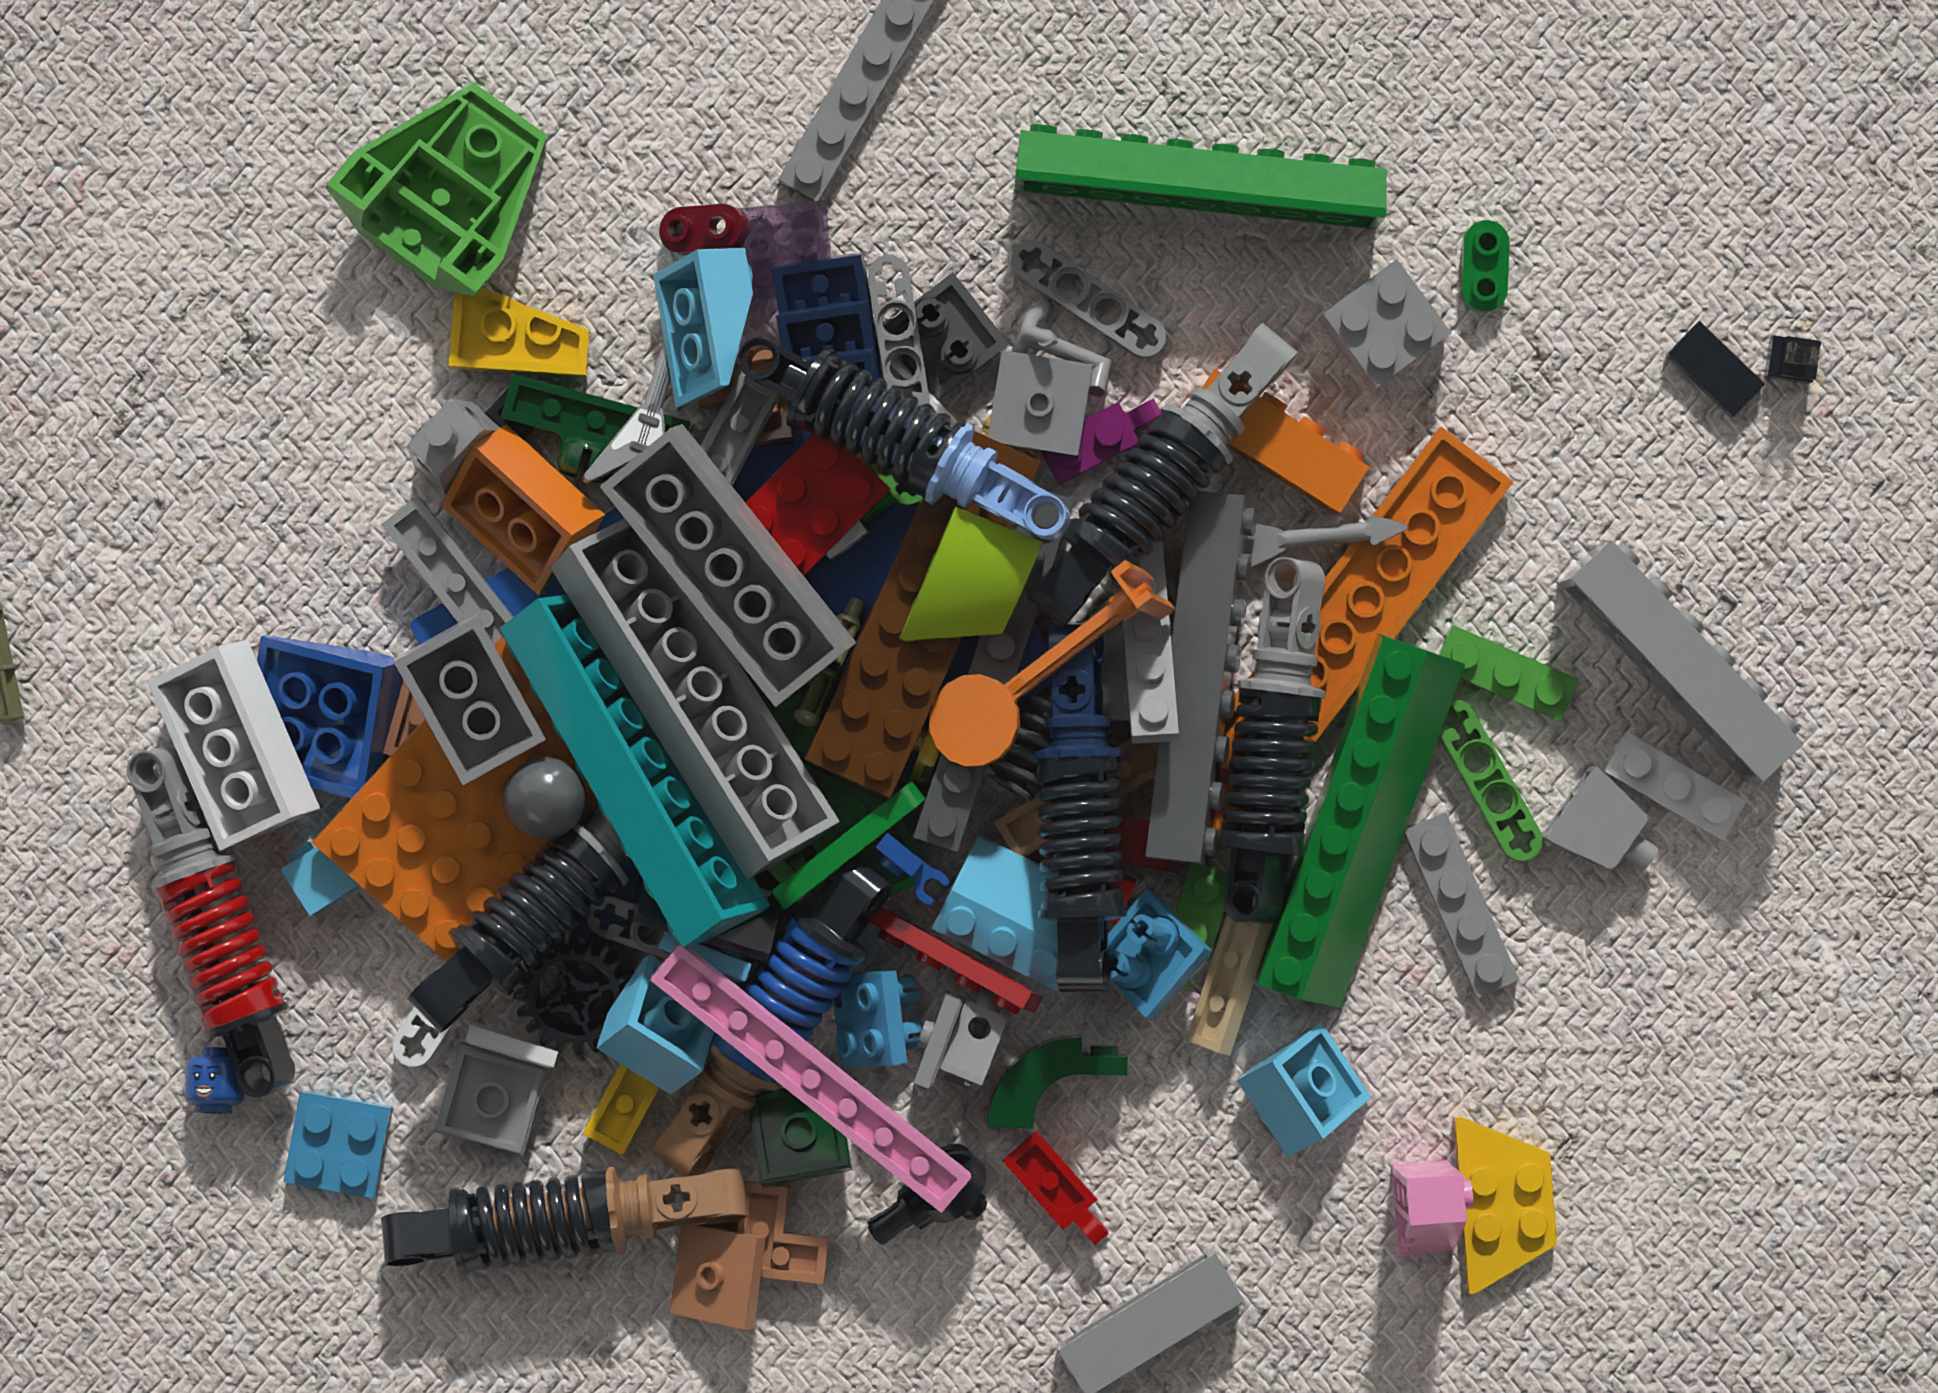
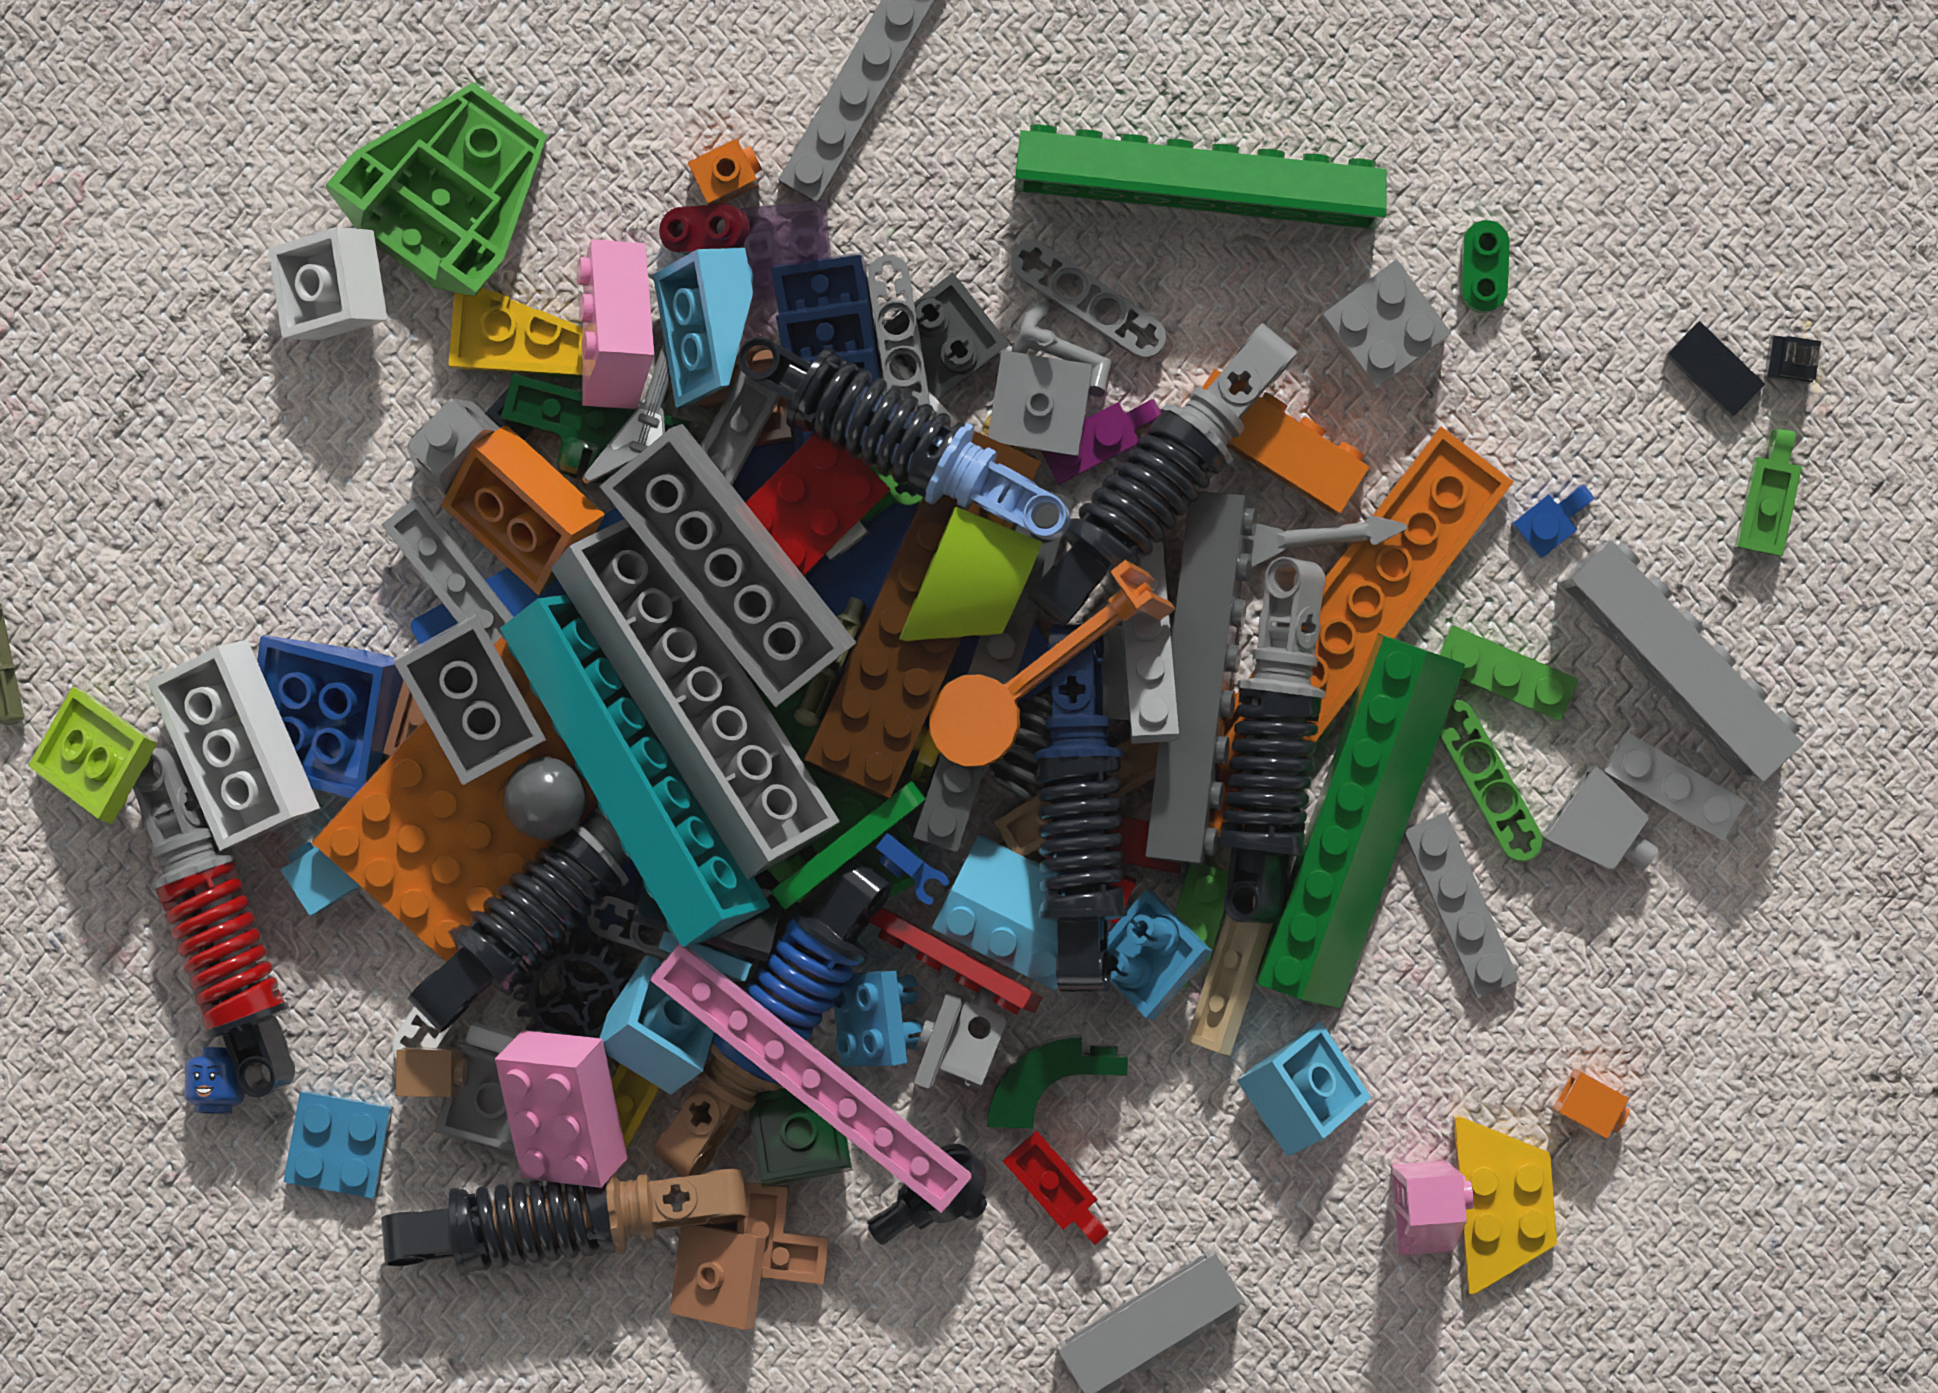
none -> lime plate [28,686,158,825]
none -> white brick [268,227,388,340]
none -> medium nougat brick [396,1048,468,1097]
none -> bright pink brick [495,1031,628,1188]
none -> bright pink wedge [577,239,654,409]
none -> orange brick [688,138,763,205]
none -> blue plate [1512,484,1595,559]
none -> orange brick [1553,1068,1630,1139]
none -> bright green plate [1735,428,1802,557]

